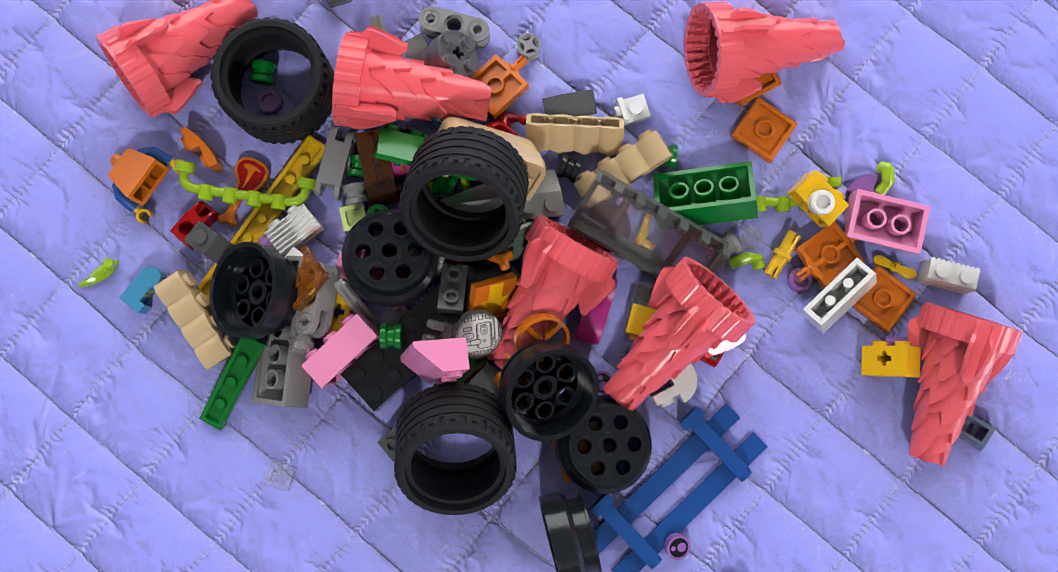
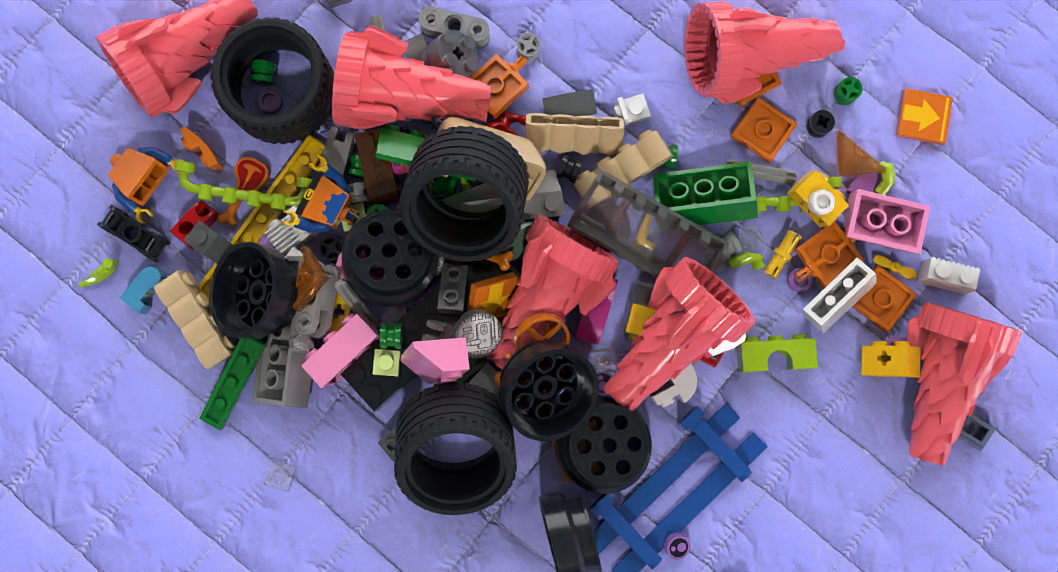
none -> black piece [97,204,171,263]
none -> torso [280,155,360,233]
none -> black wheel [319,236,344,263]
none -> yellowish green plate [373,349,401,376]
none -> clear plate [589,348,617,372]
none -> light grey axle [725,159,796,185]
none -> lime arch [737,334,818,373]
none -> black wheel [806,110,835,138]
none -> green wheel [833,77,863,105]
none -> clear orange tile [837,131,886,177]
none -> orange tile [896,88,953,145]

